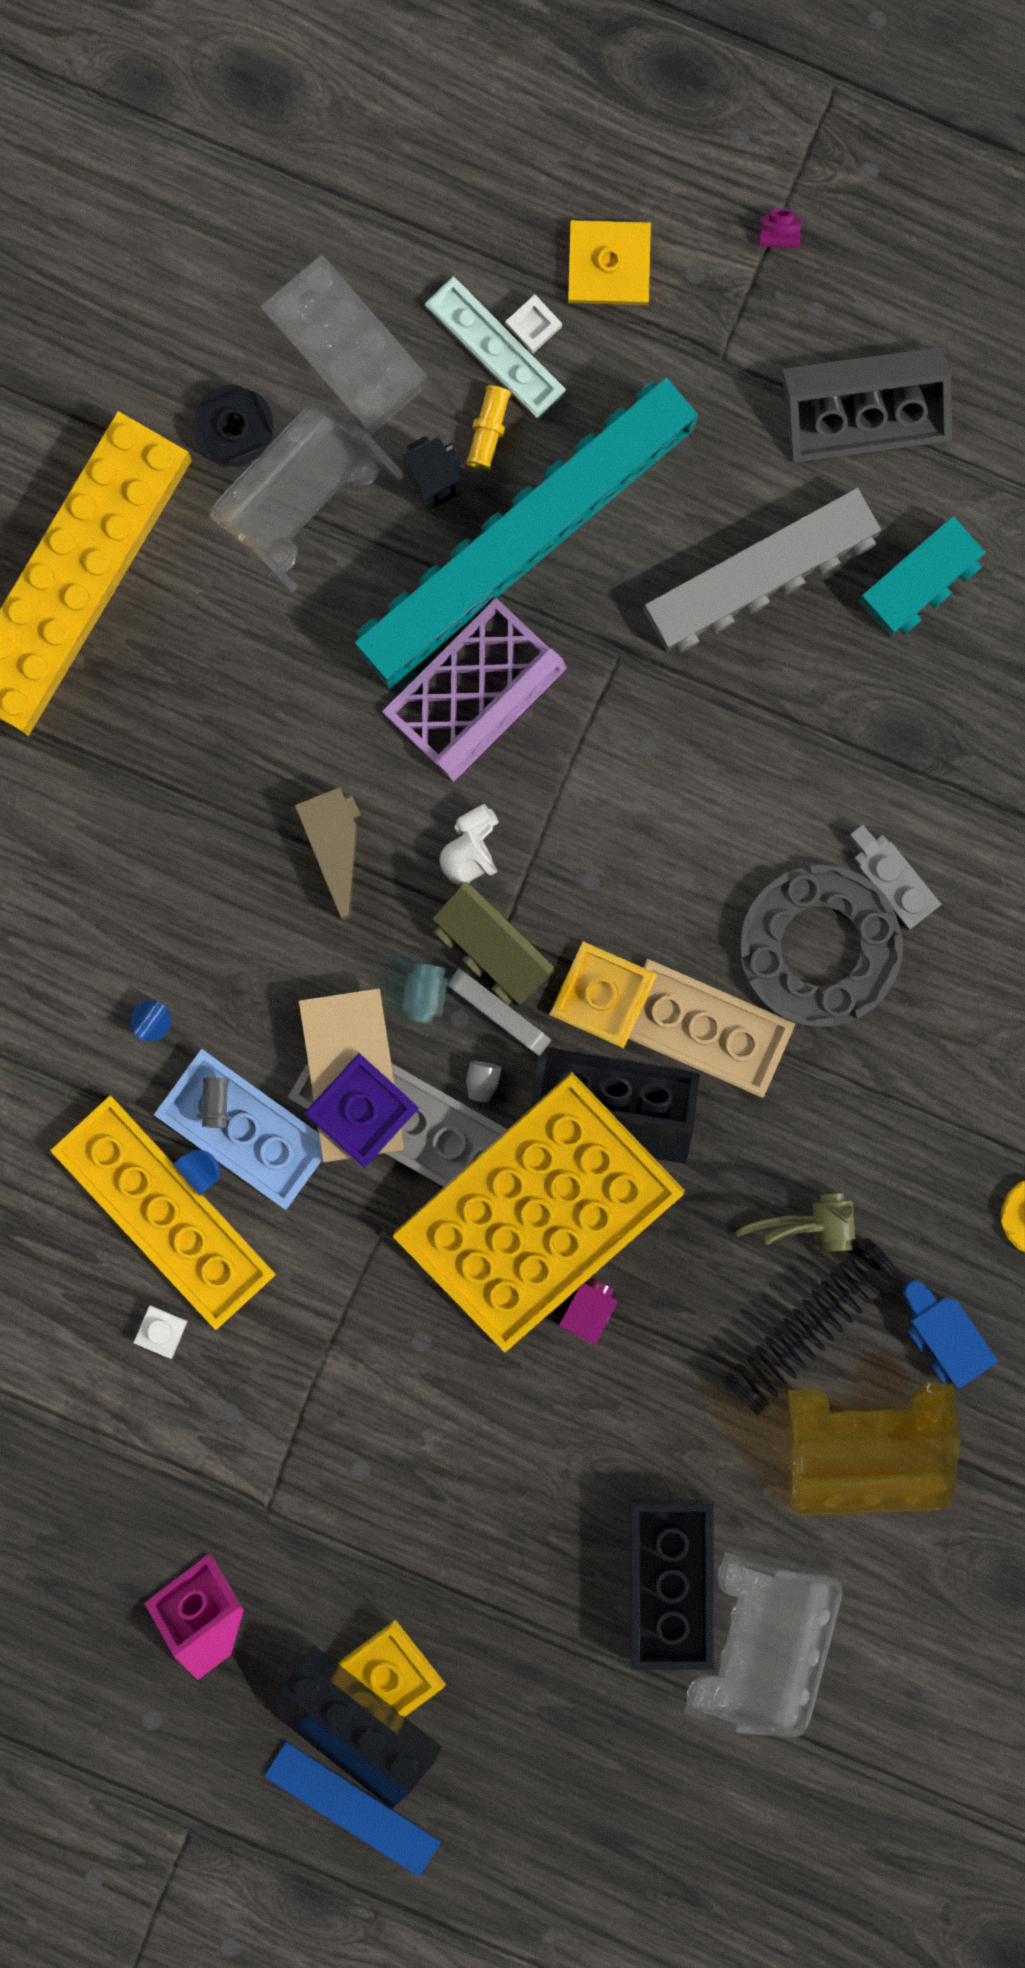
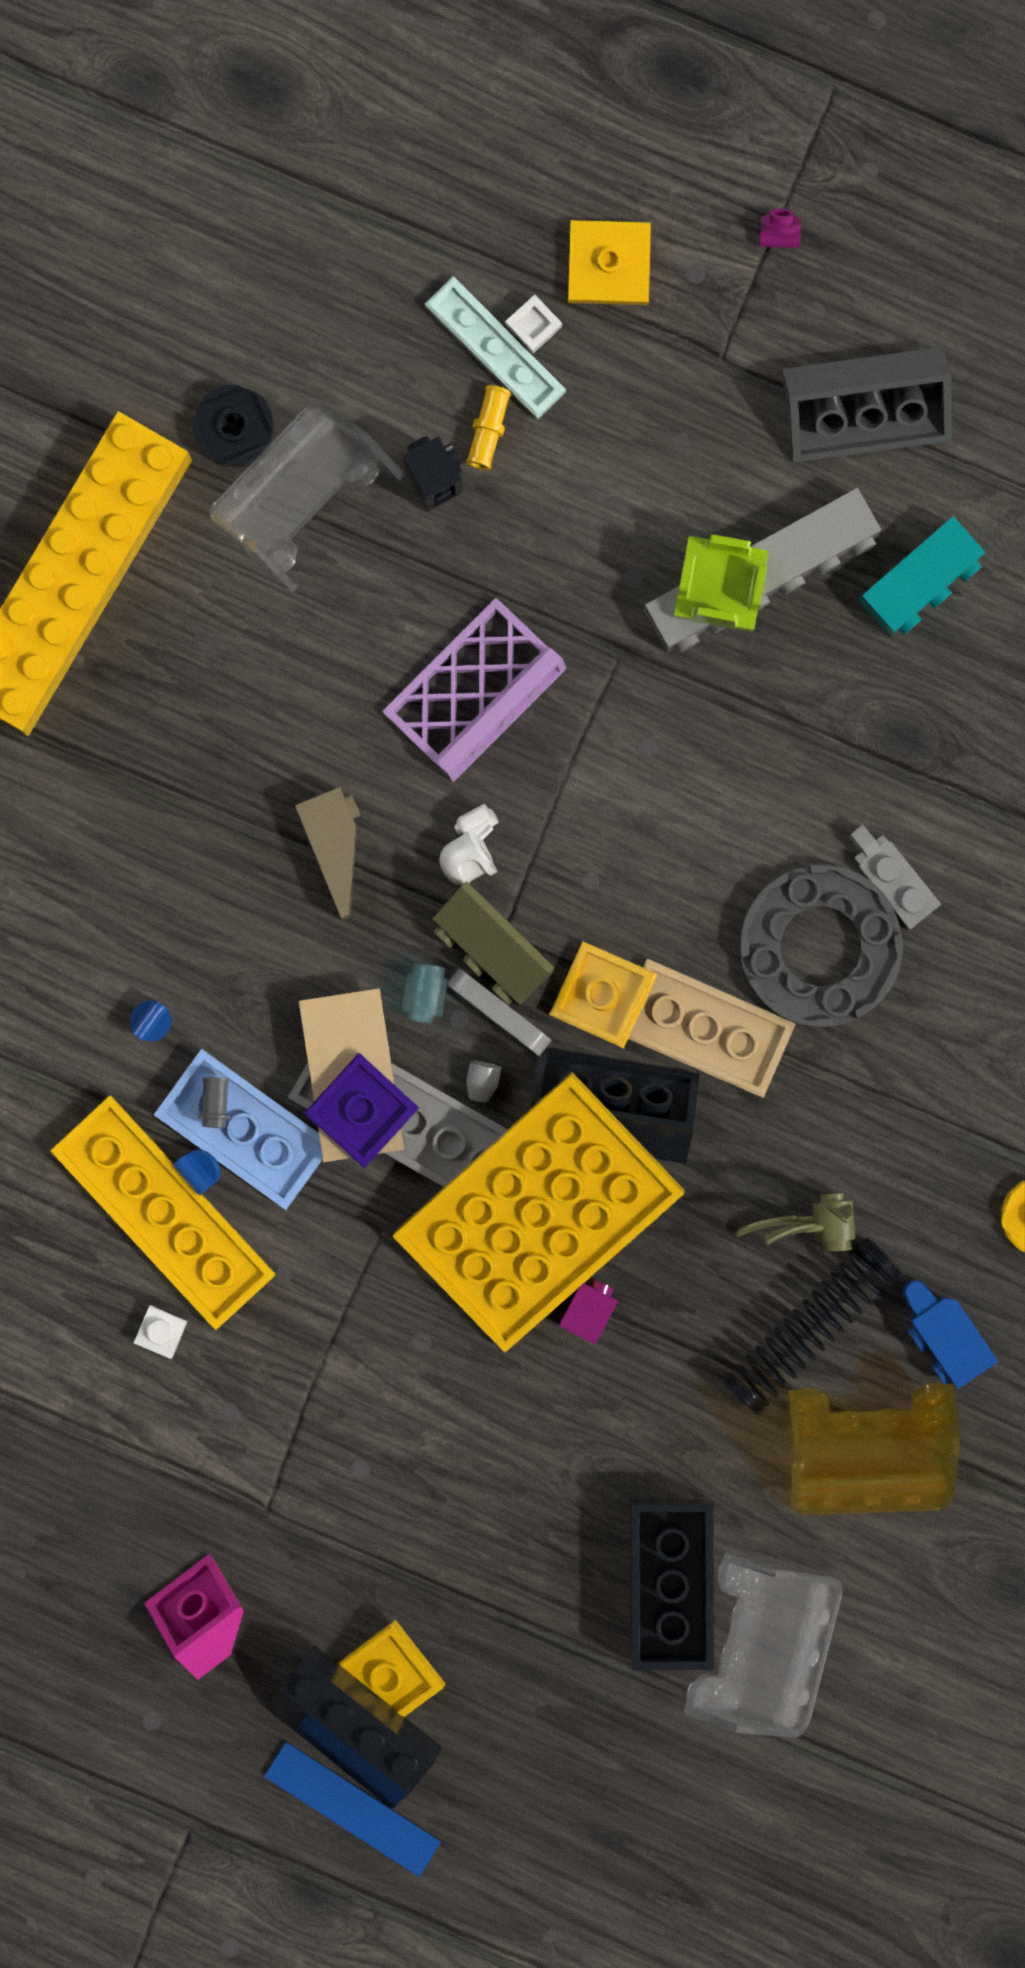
clear brick [260,254,429,437] -> none
teal brick [355,378,698,689] -> none
none -> lime panel [673,534,769,632]

